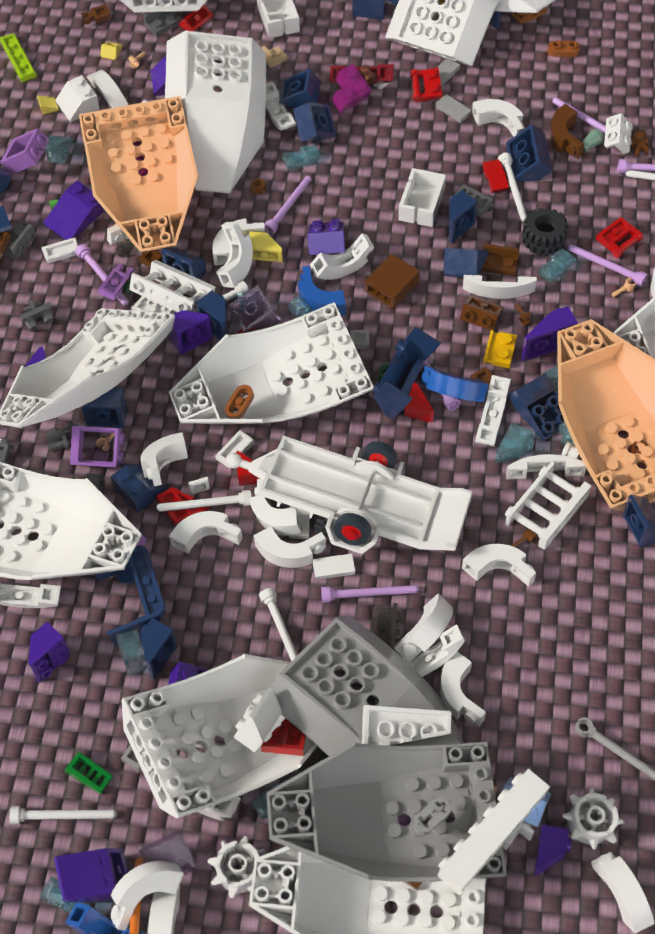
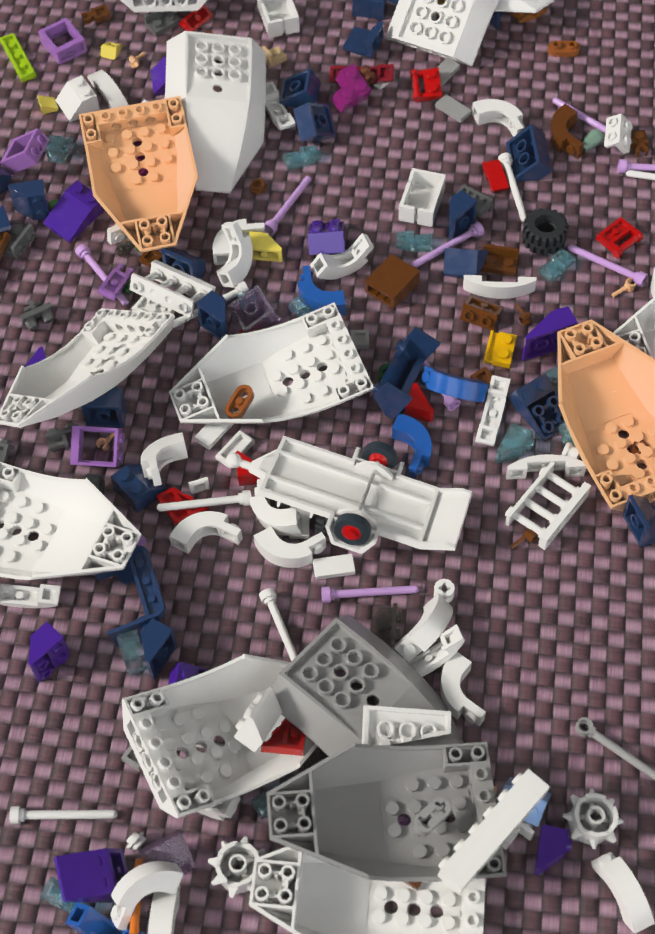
white tile [42,237,78,264] -> none
green slope [65,751,114,795] -> none
dark purple slope [169,310,213,355] -> none
white arch [462,544,536,587] -> none
none -> dark blue slope [8,179,50,220]
none -> medium lavender window [38,18,87,65]
none -> white plate [126,831,147,852]
none -> white tile [194,424,233,450]
none -> dark blue bracket [343,21,384,58]
none -> blue arch [392,413,432,480]
none -> clear light blue slope [395,231,434,252]
none -> lavender piece [410,222,484,268]
none -> white wheel [434,579,455,603]

